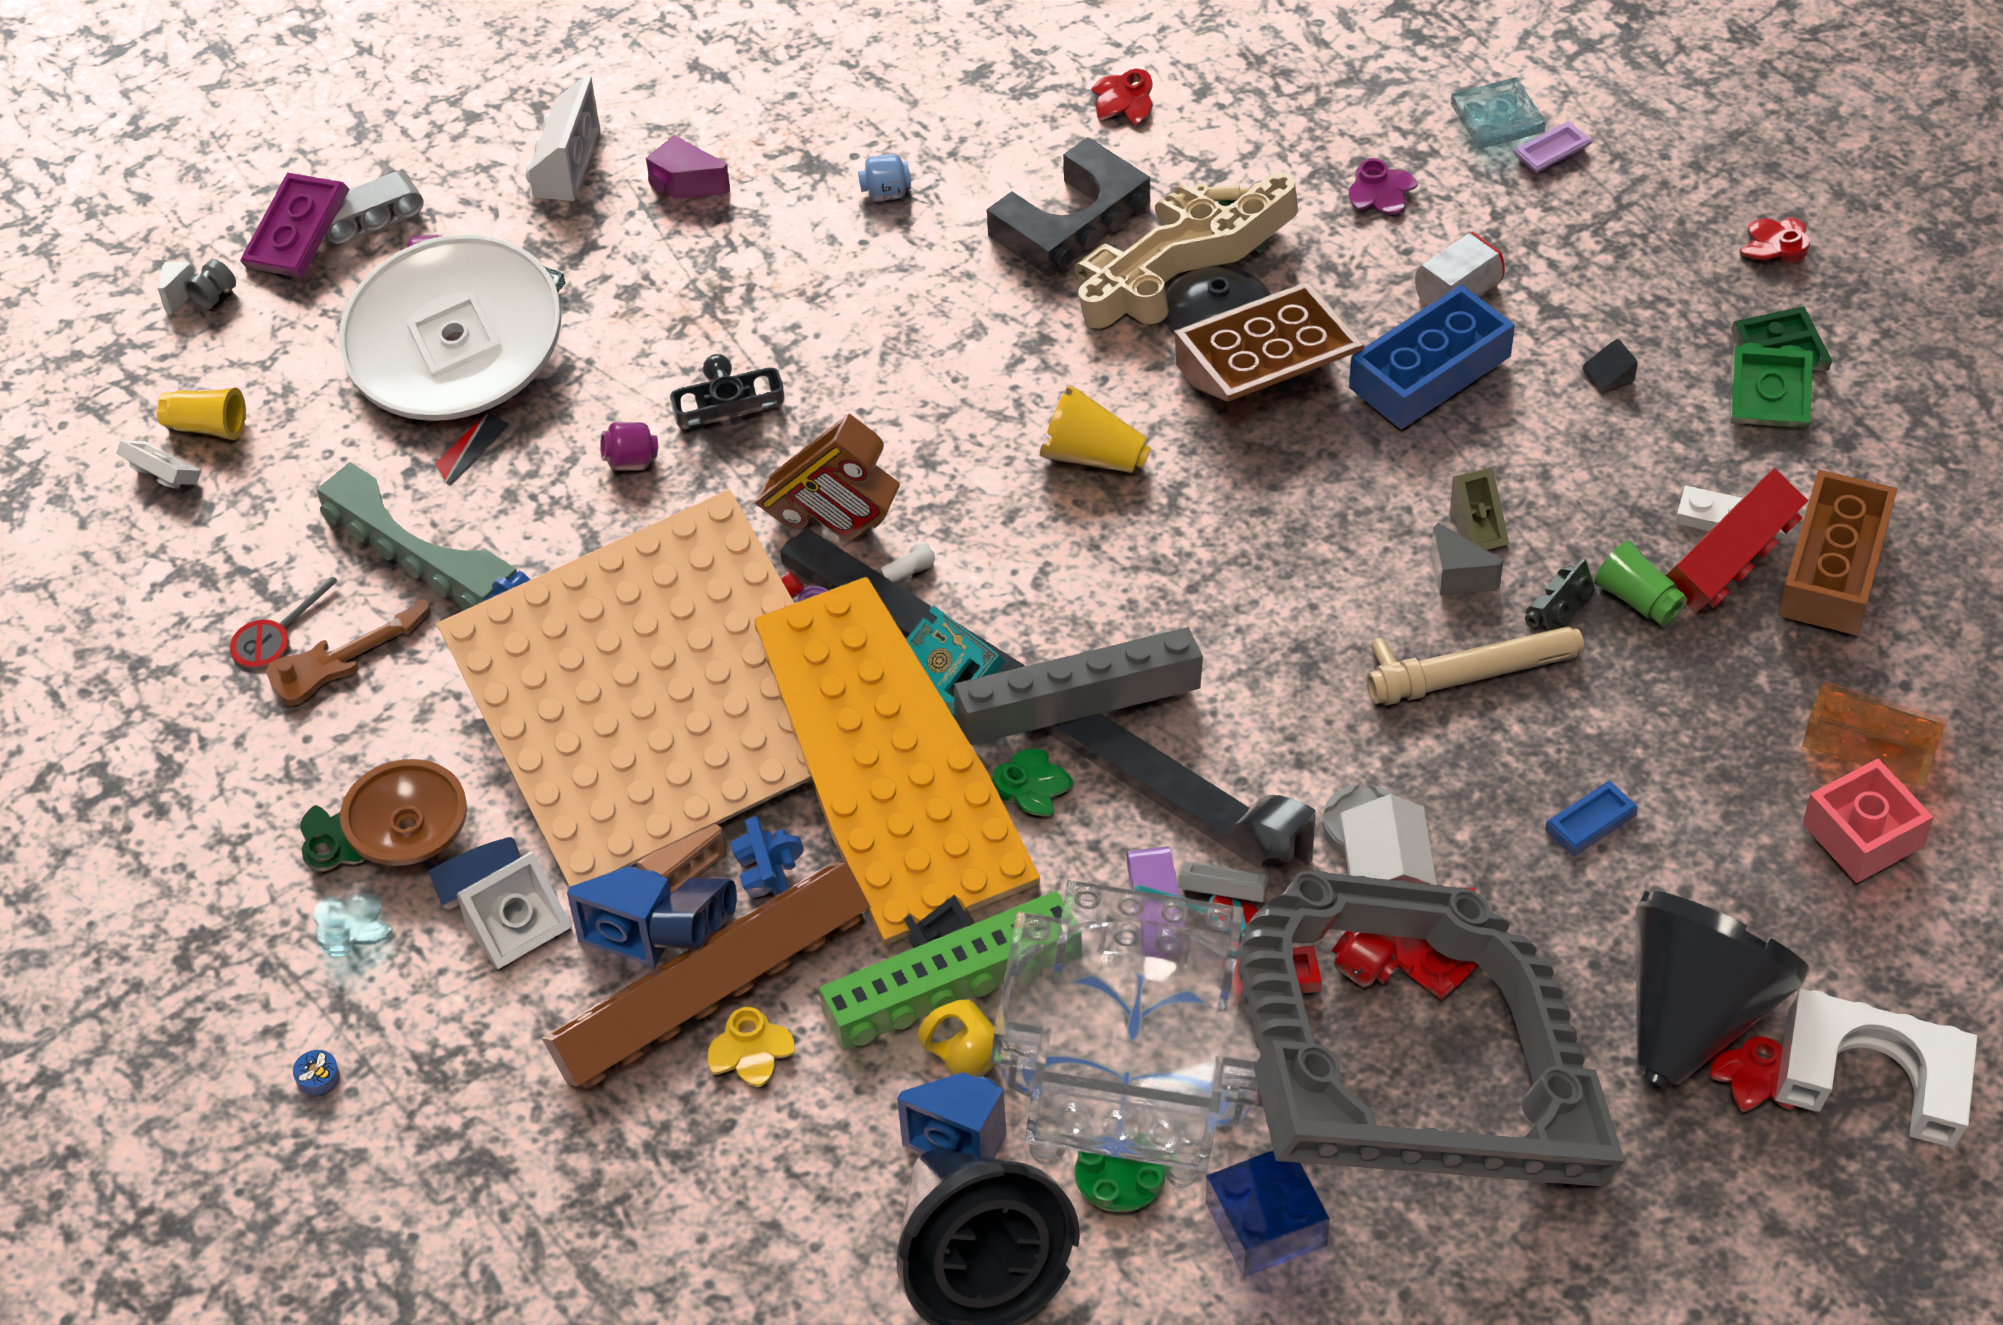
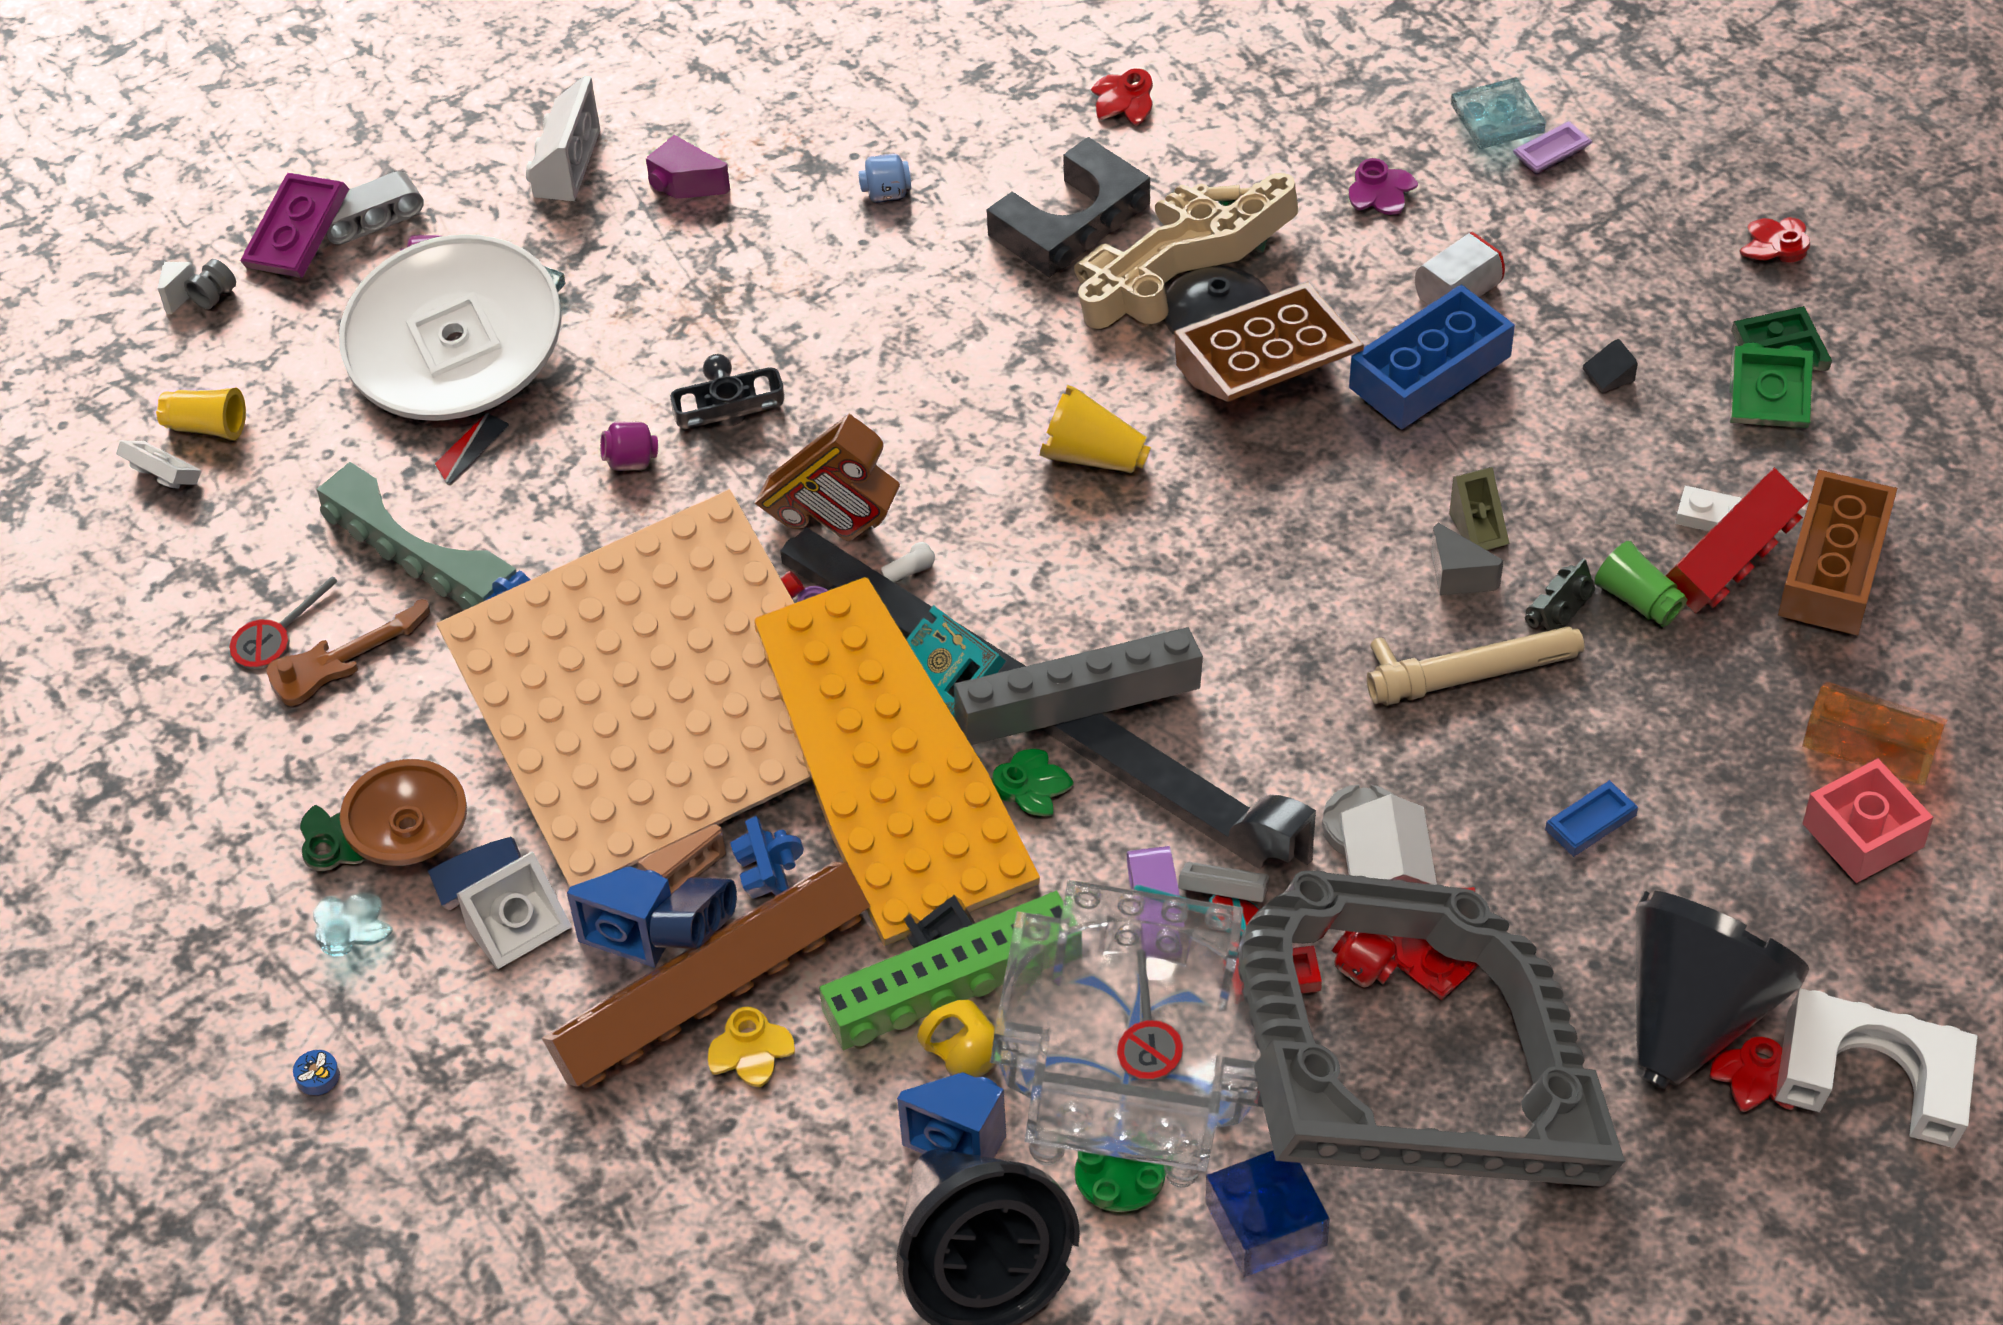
none -> piece [1117,949,1184,1081]

